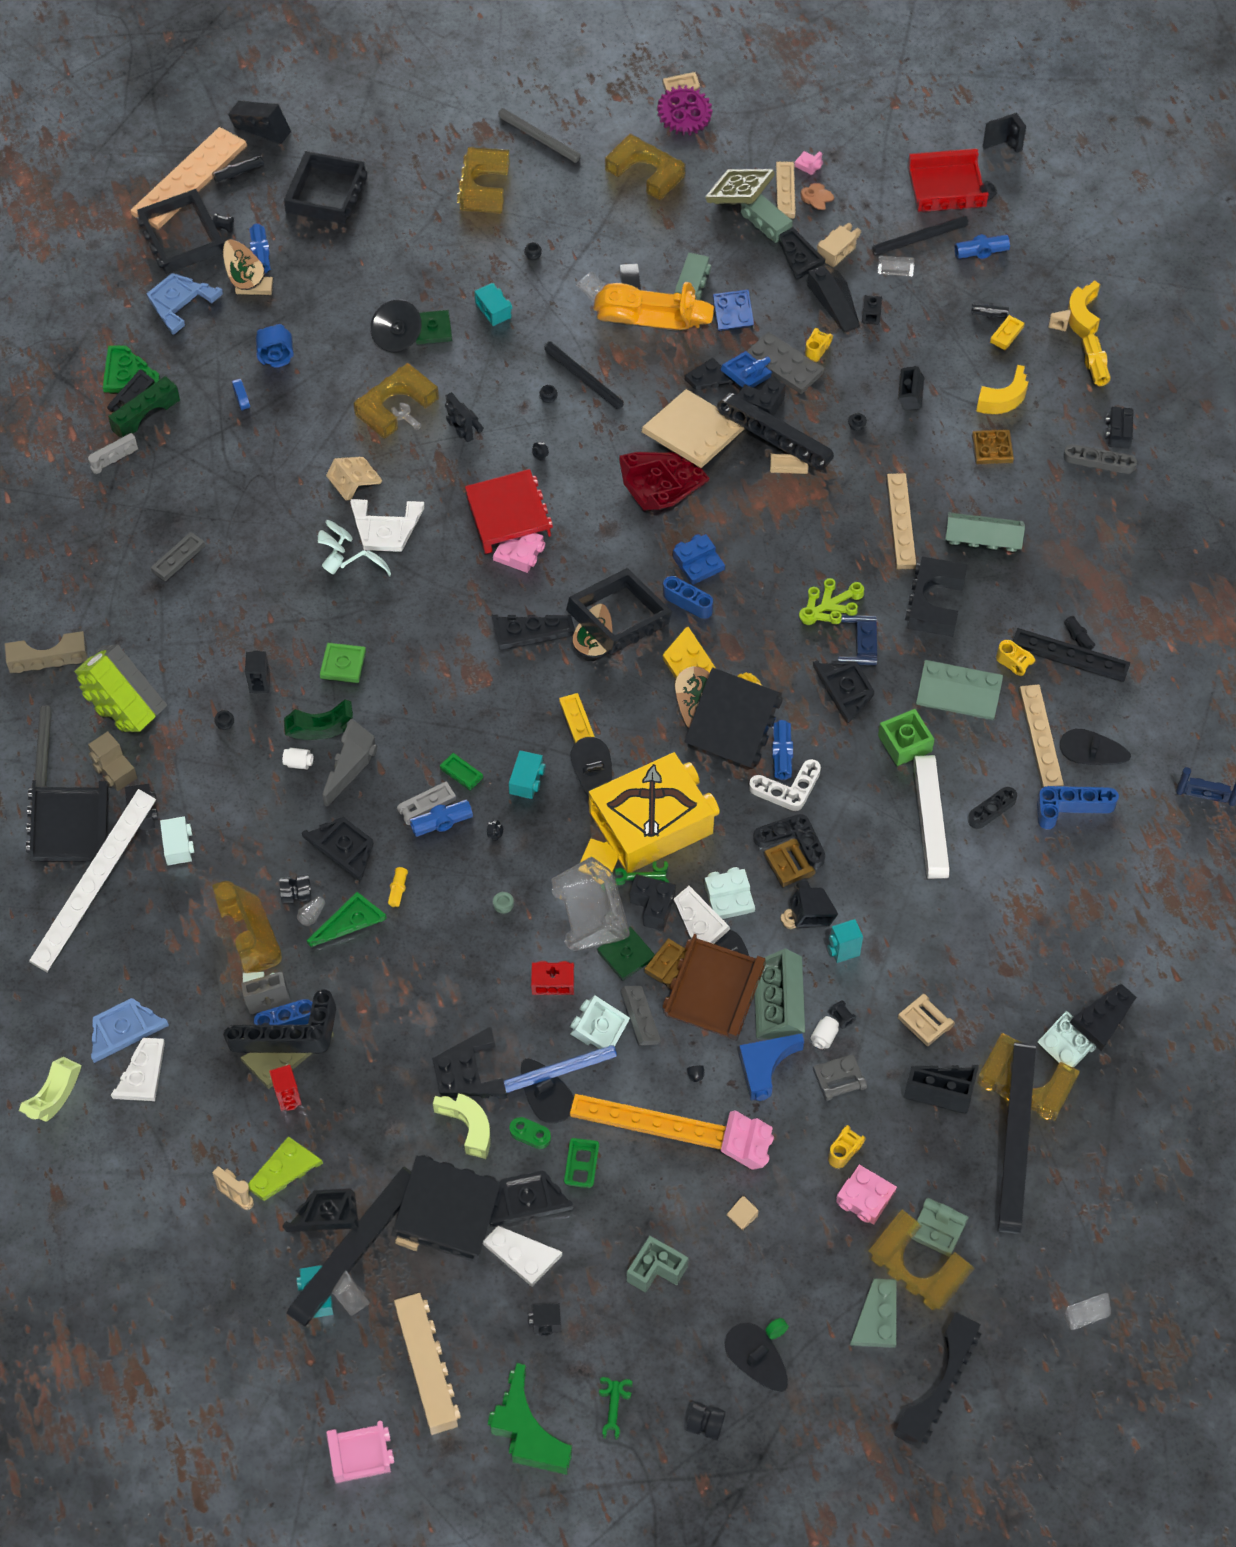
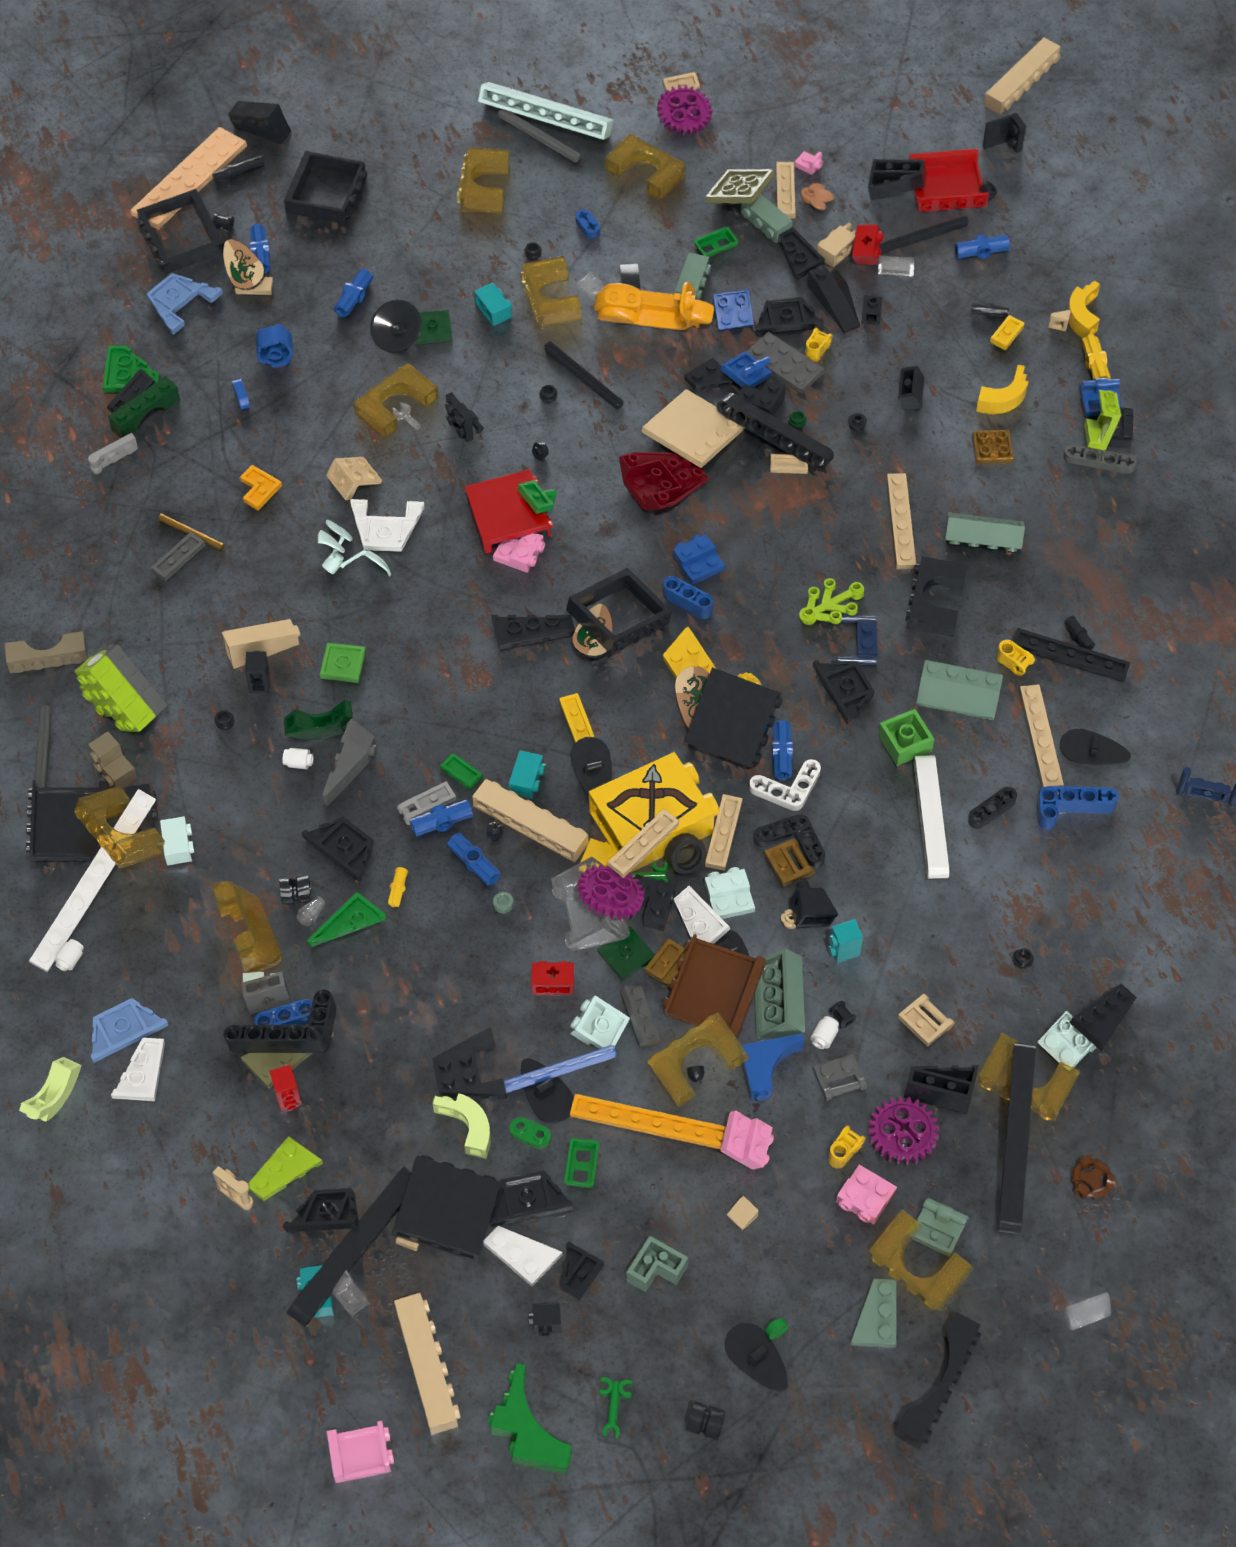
none -> white brick [54,939,84,971]
none -> clear yellow arch [74,786,165,869]
none -> pearl gold bar [158,514,225,551]
none -> tan slope [222,619,301,669]
none -> light orange plate [240,465,282,511]
none -> blue piece [334,268,373,317]
none -> blue piece [447,833,501,886]
none -> tan brick [472,779,588,862]
none -> light aqua brick [478,82,614,139]
none -> green plate [517,480,557,514]
none -> clear yellow arch [520,256,582,328]
none -> black wing [560,1241,605,1300]
none -> blue beam [576,209,600,239]
none -> magenta gear [577,863,645,920]
none -> tan plate [608,809,679,878]
none -> clear yellow arch [647,1013,750,1107]
none -> black tyre [665,833,706,875]
none -> green piece [694,227,738,258]
none -> tan plate [705,794,743,871]
none -> black wing [755,297,824,334]
none -> dark green plate [788,410,807,428]
none -> red brick [852,224,883,265]
none -> black wedge [868,159,927,200]
none -> magenta gear [868,1096,939,1166]
none -> tan brick [984,38,1061,115]
none -> black plate [1013,948,1034,969]
none -> reddish brown piece [1071,1156,1116,1199]
none -> blue plate [1079,378,1123,417]
none -> lime panel [1084,390,1121,450]

